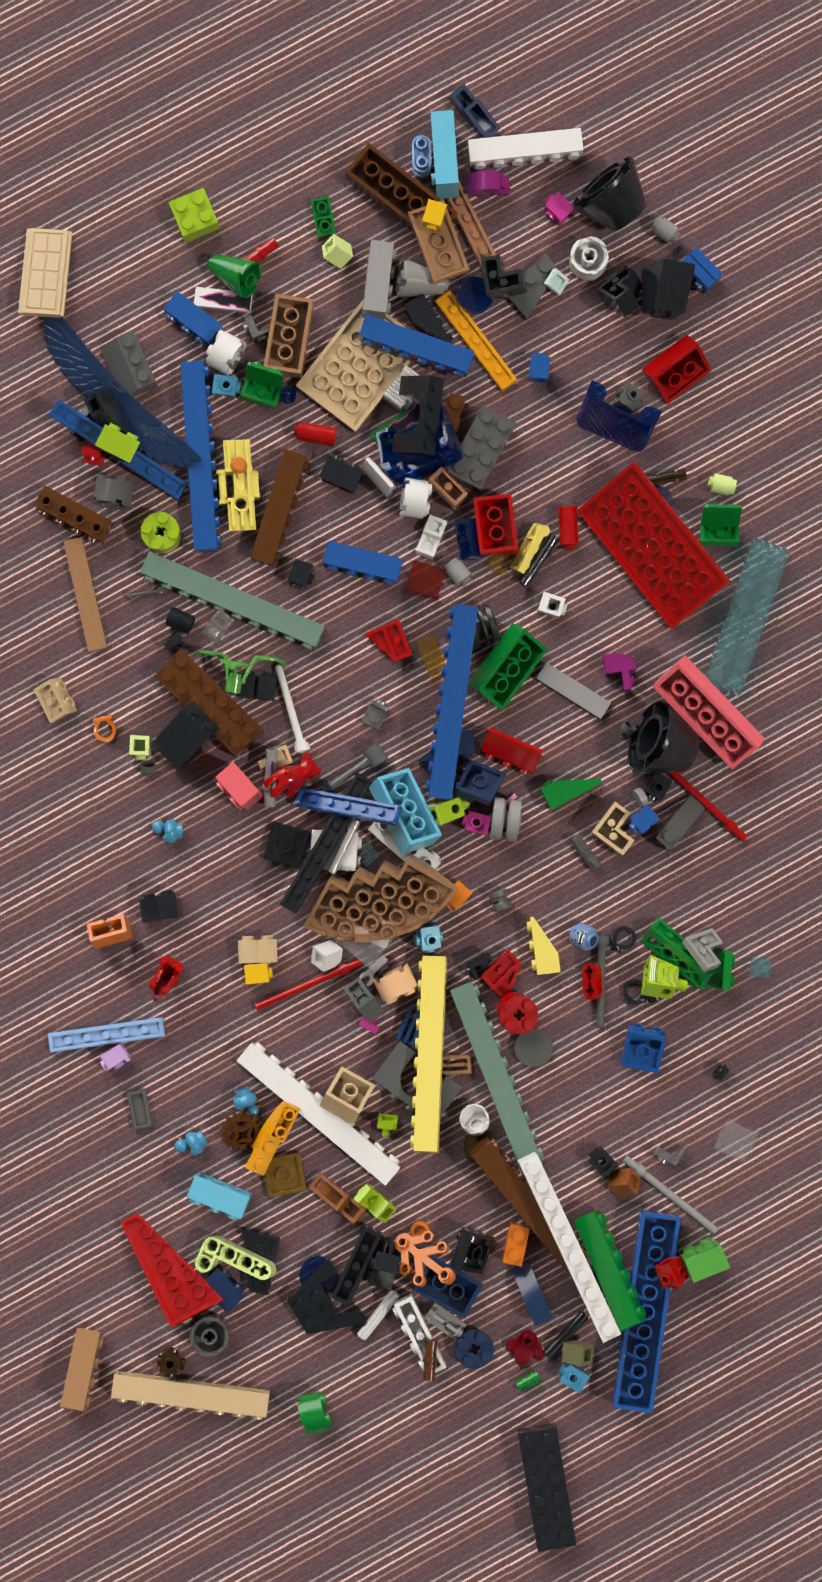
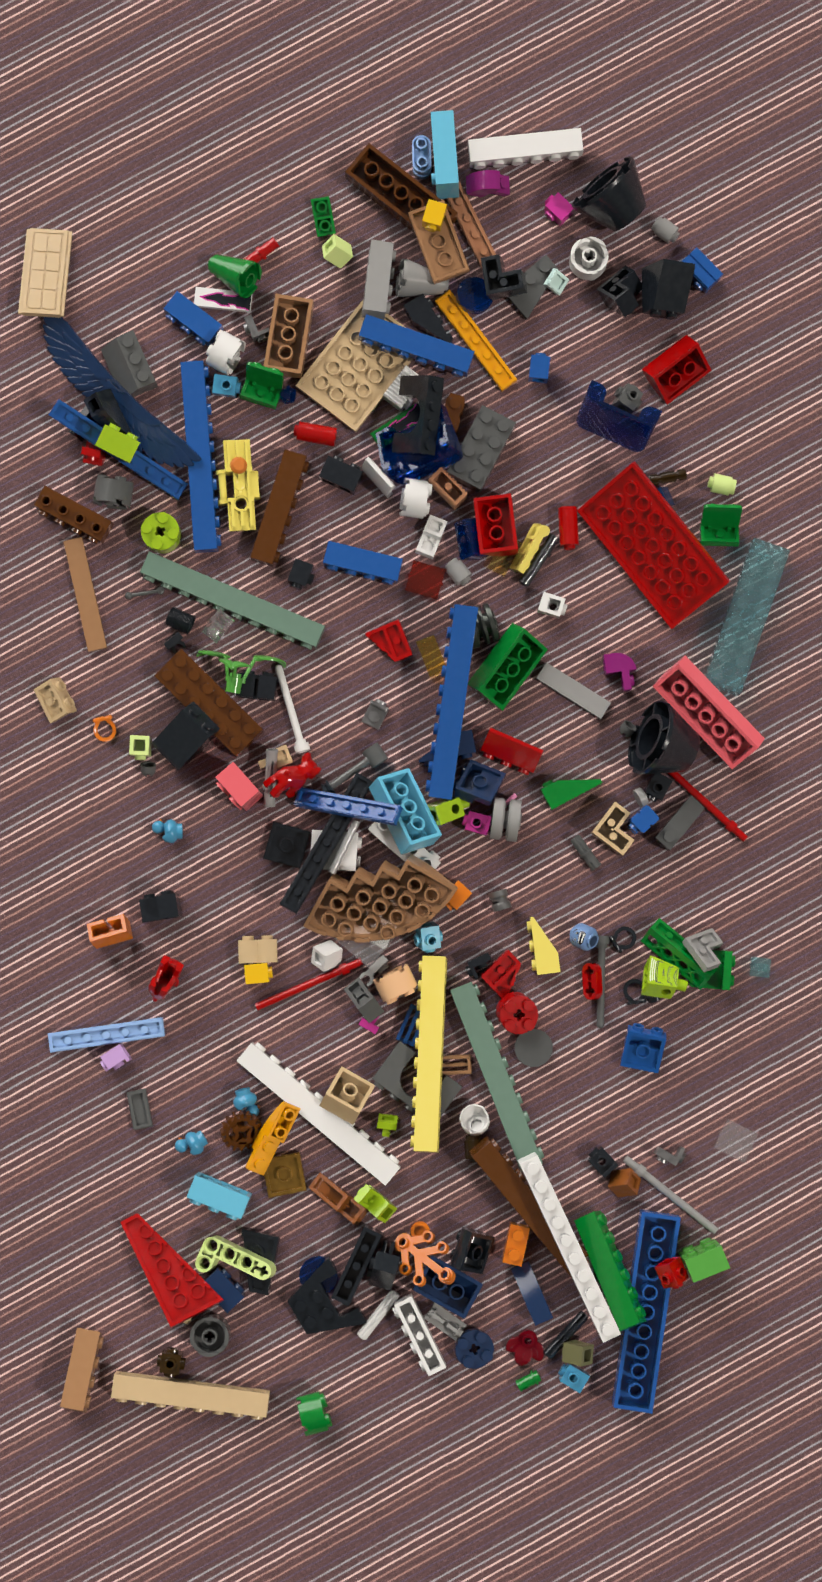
lime brick [169,188,220,243] -> none
clear light blue tile [361,841,380,868] -> none
reddish brown pin [422,1339,438,1381] -> none
dark blue slope [447,84,501,138] -> none
black brick [517,1423,576,1552] -> none
black plate [712,1064,730,1081] -> none

